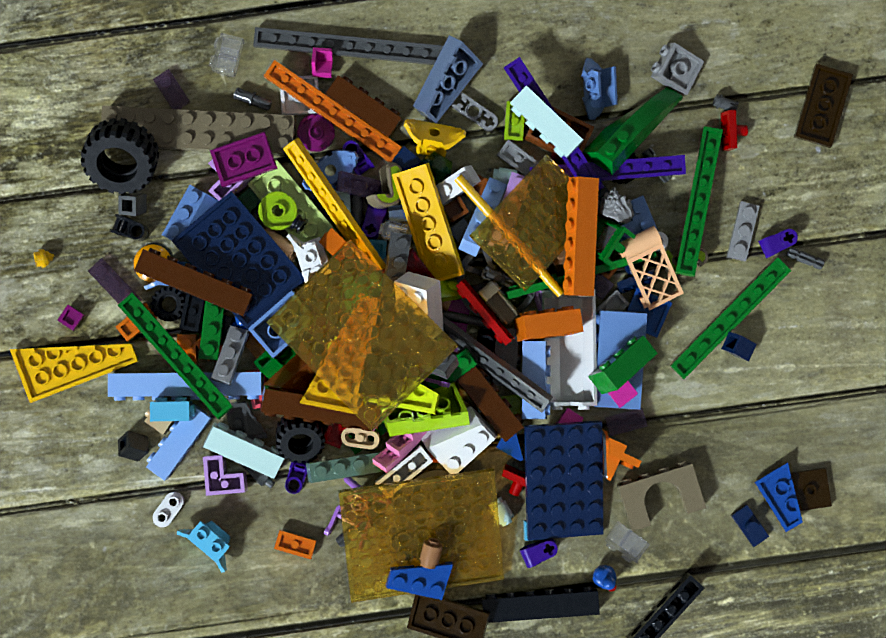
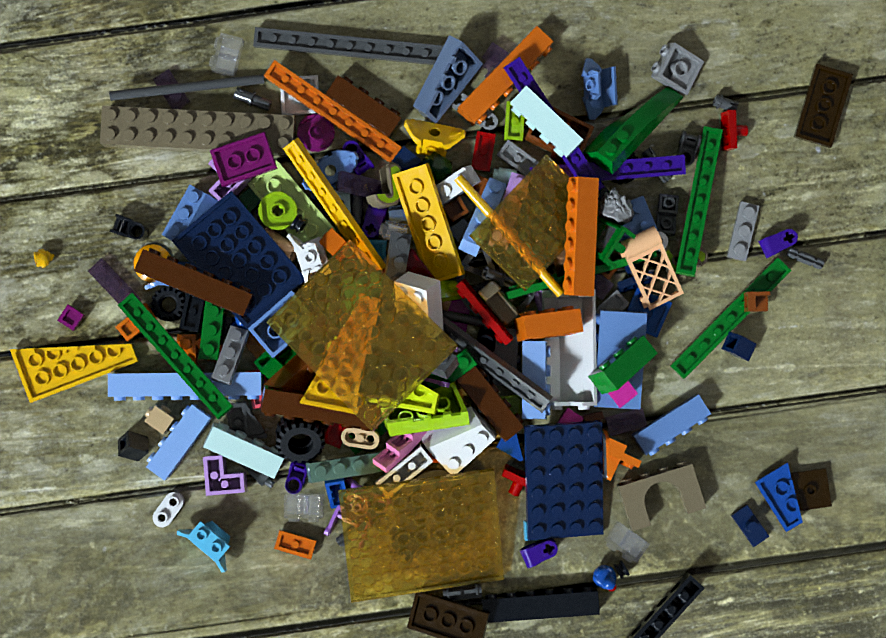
black tyre [81,118,159,195] -> none
dark grey brick [118,192,147,216] -> none
medium azure brick [150,397,196,422] -> none
dark pink panel [311,47,333,78] -> none
blue wing [386,562,453,600] -> none
medium nougat brick [420,538,443,569] -> none
light aqua brick [488,497,514,527] -> none
none -> dark grey piece [109,74,264,101]
none -> clear brick [284,493,324,522]
none -> blue slope [325,478,349,509]
none -> dark grey hinge [442,578,482,601]
none -> orange brick [457,26,554,127]
none -> red plate [472,131,496,173]
none -> clear purple plate [477,42,508,78]
none -> reddish brown plate [582,411,604,422]
none -> black bush [613,560,630,579]
none -> medium blue brick [632,394,711,456]
none -> dark grey slope [656,194,679,236]
none -> dark grey piece [676,130,702,168]
none -> dark orange panel [744,291,771,312]

